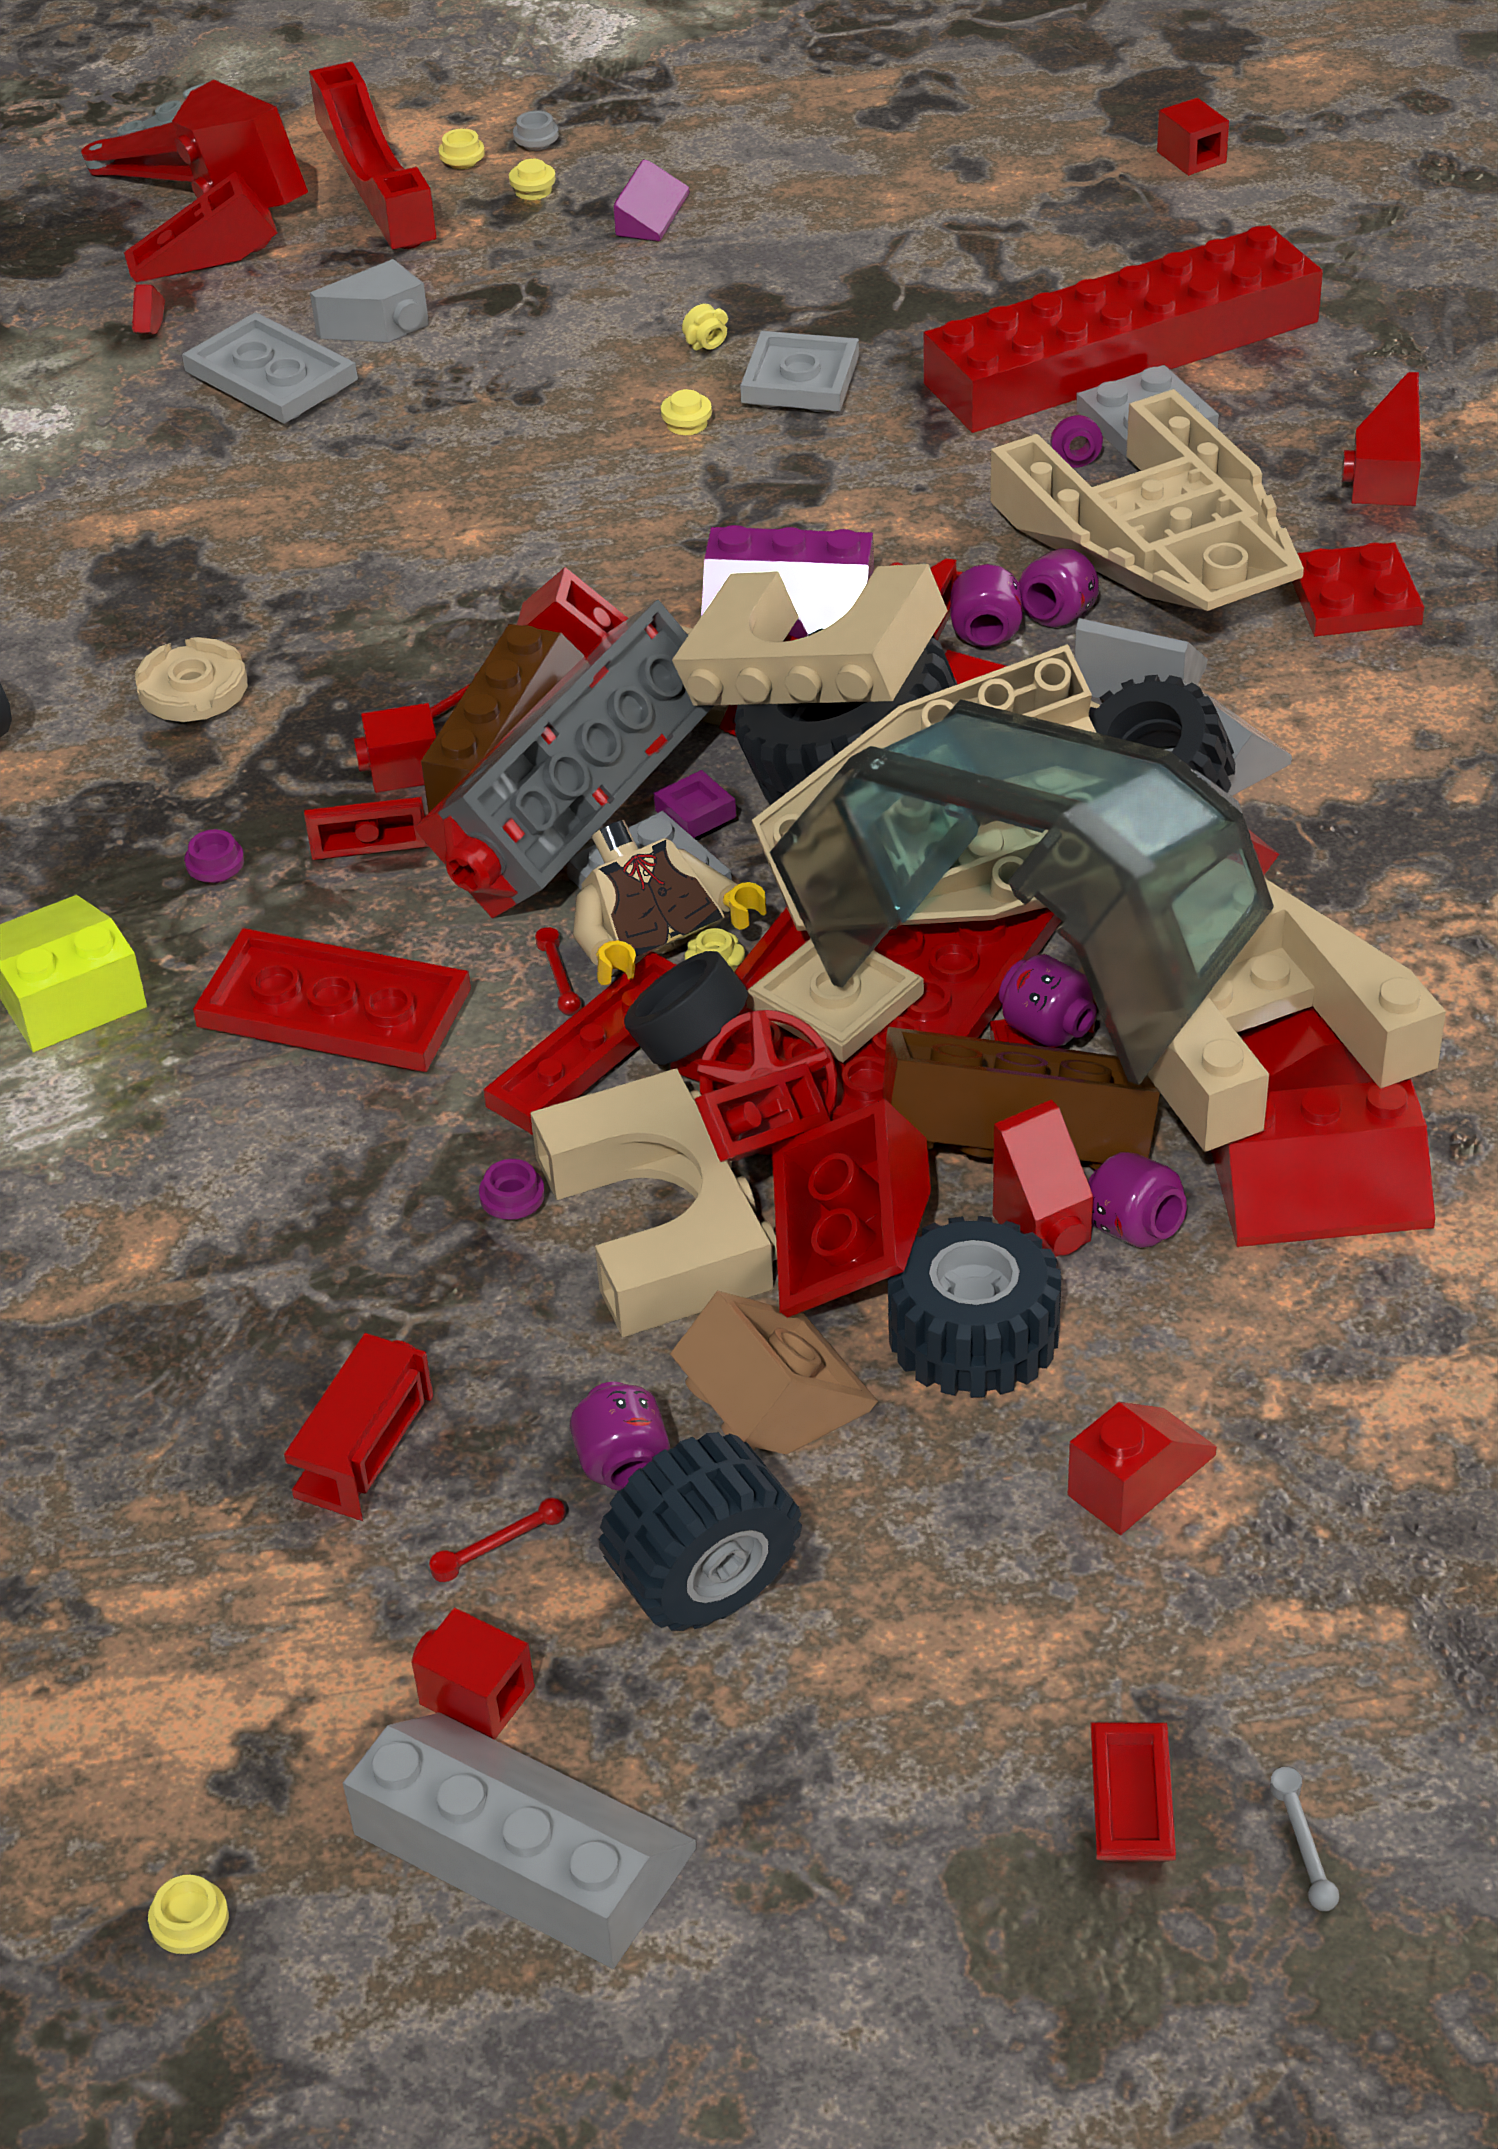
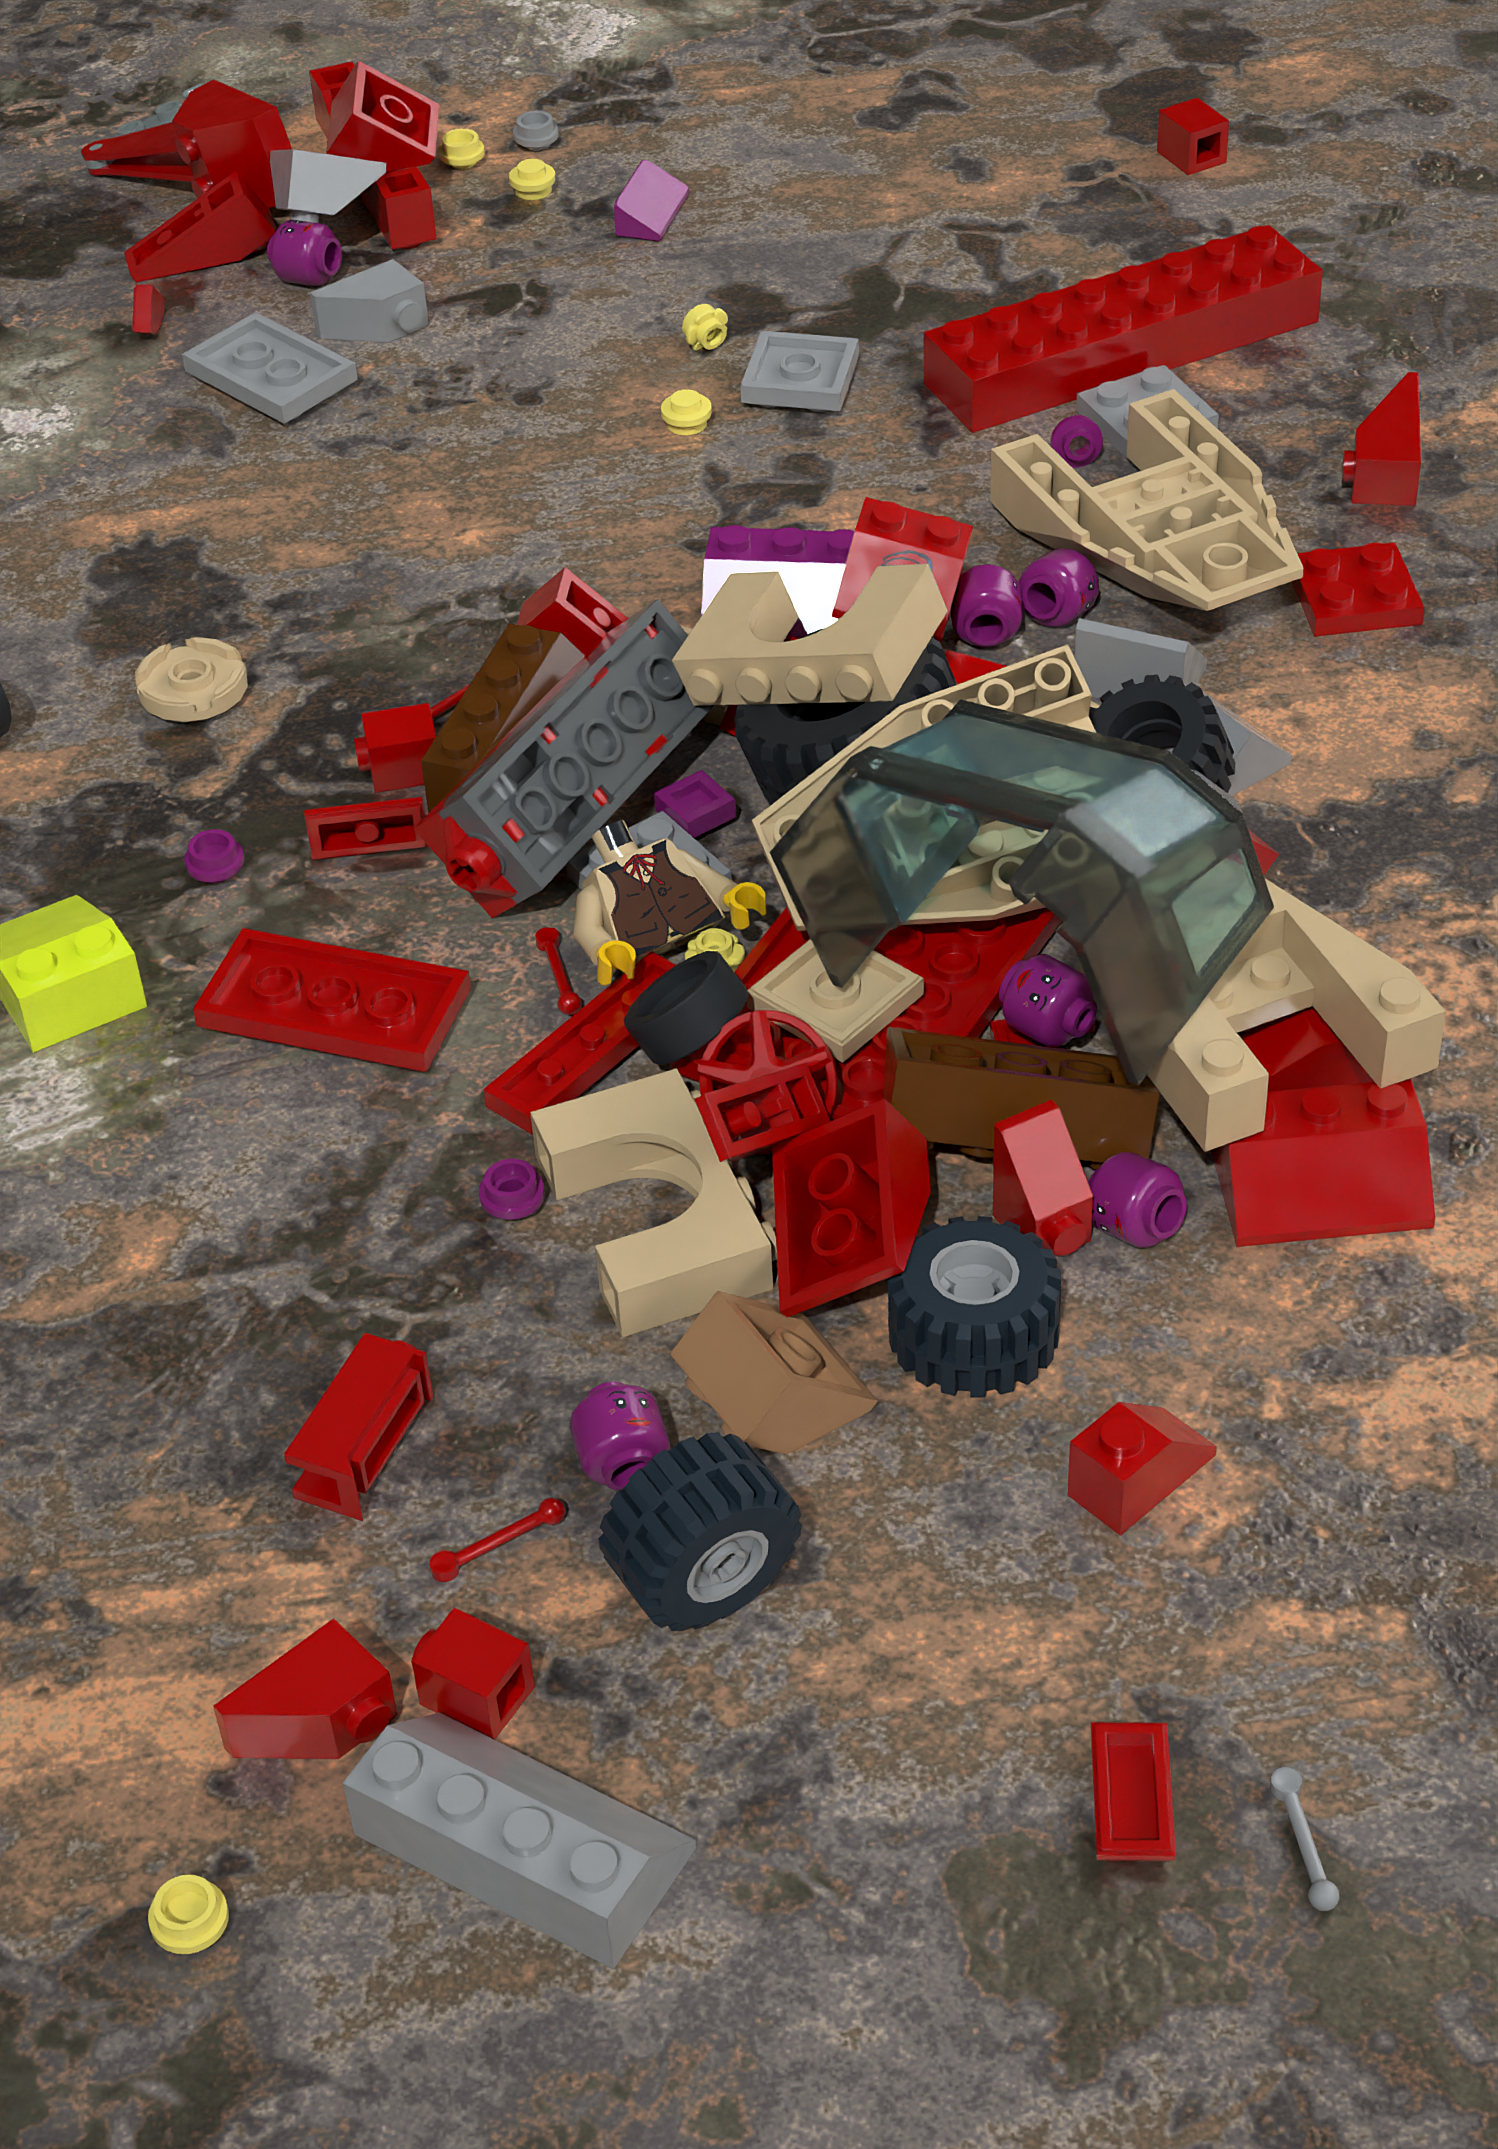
none -> red slope [213,1618,398,1759]
none -> magenta head [267,220,342,286]
none -> light grey slope [270,149,386,223]
none -> red slope [326,60,439,172]
none -> red slope [831,497,973,644]

